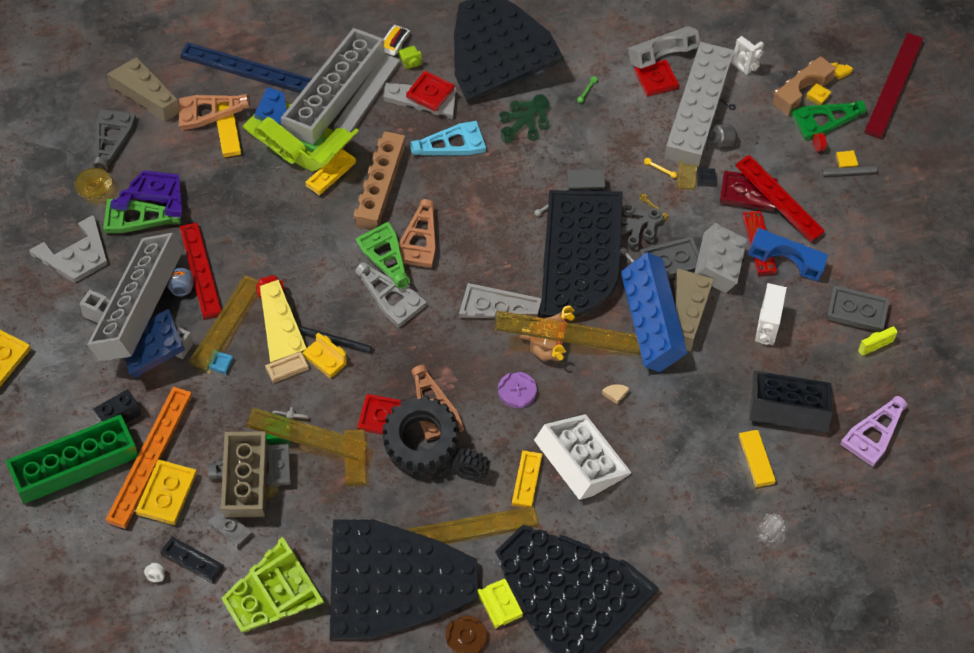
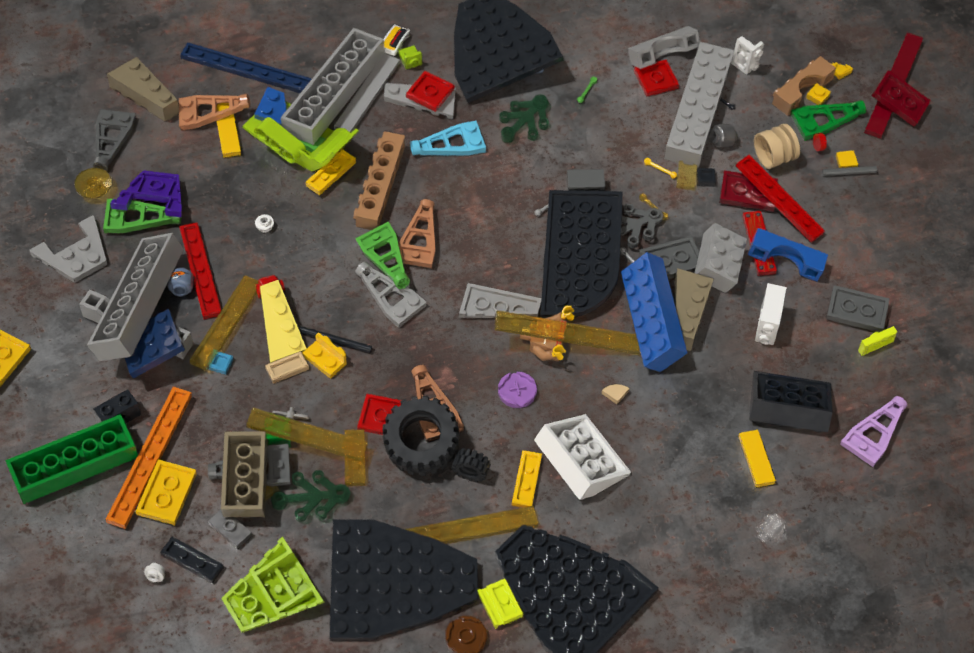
none -> white plate [255,215,274,232]
none -> clear green plant [271,470,350,522]
none -> tan wheel [754,124,800,169]
none -> dark red plate [871,70,931,126]

